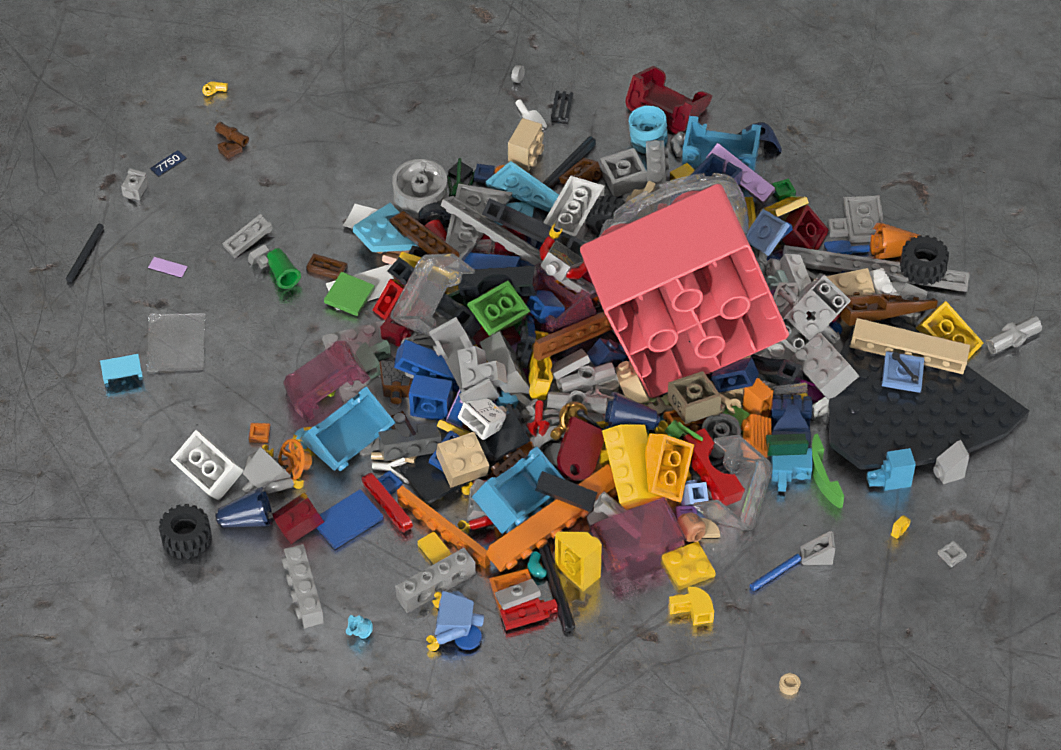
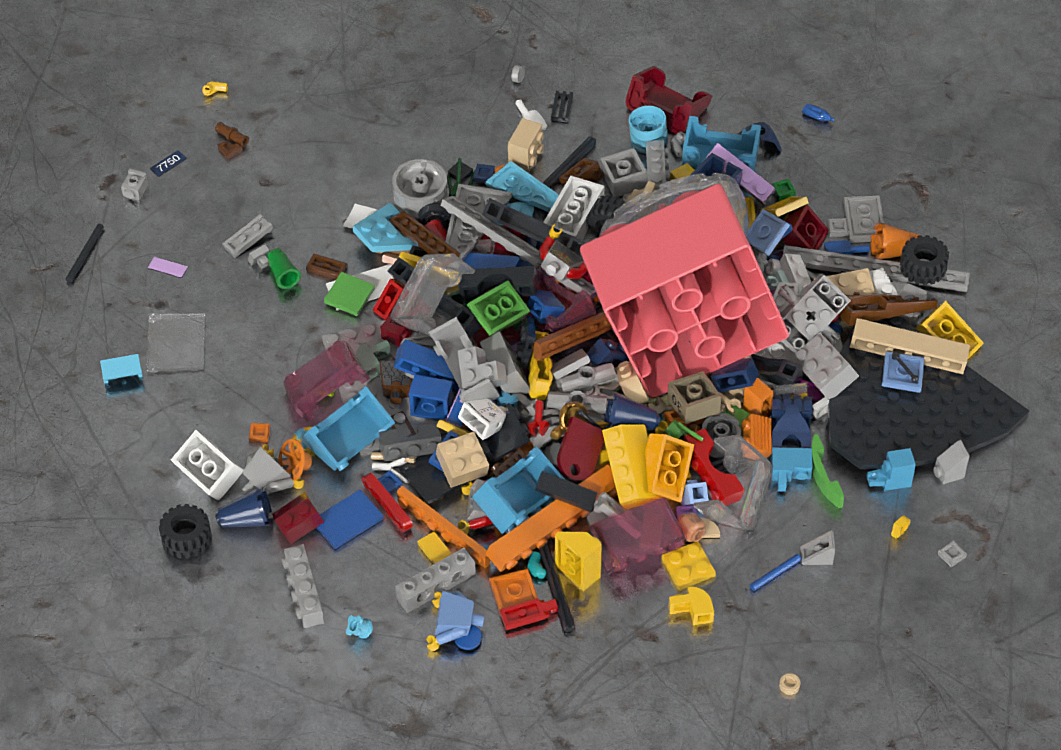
light grey plate [495,579,541,610] -> none
dark green panel [766,434,809,456] -> none
light grey piece [986,316,1042,354] -> none
none -> blue piece [802,104,834,122]

